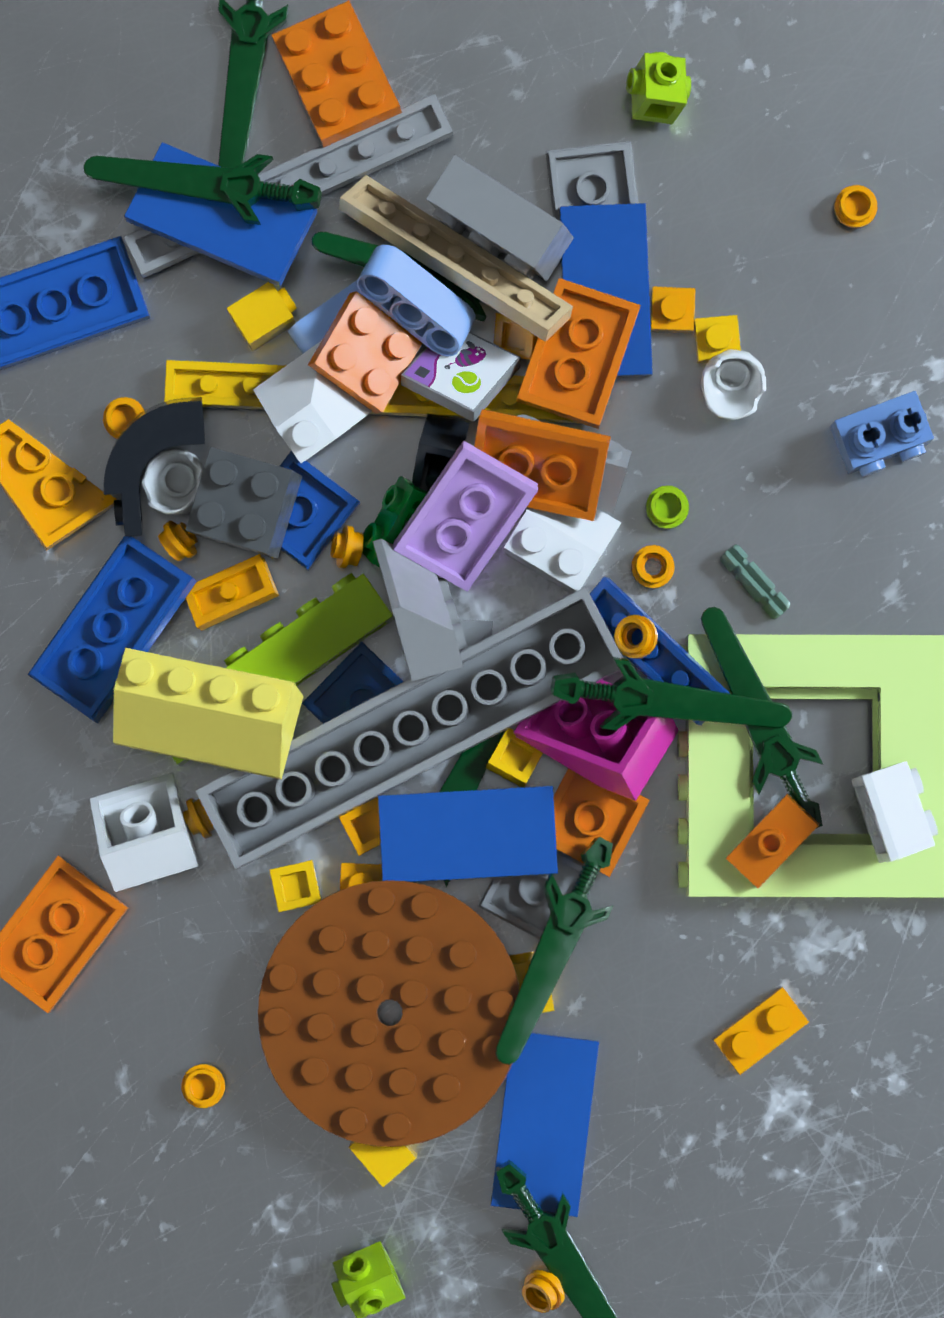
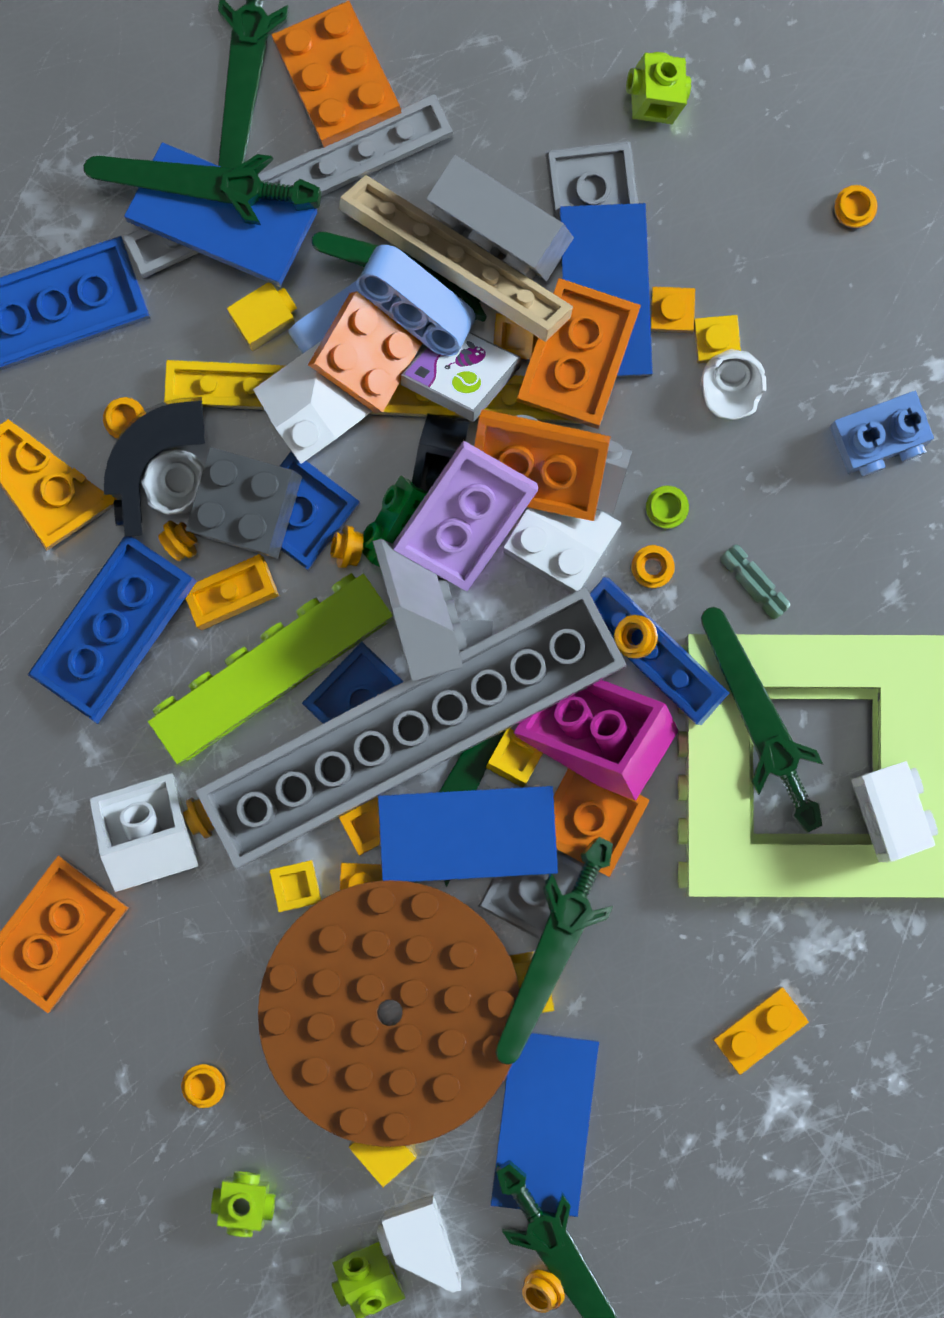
light yellow slope [113,648,303,780] -> none
dark green sword [550,657,792,730] -> none
orange plate [726,794,819,888] -> none
none -> lime brick [211,1171,276,1237]
none -> white slope [377,1195,461,1293]

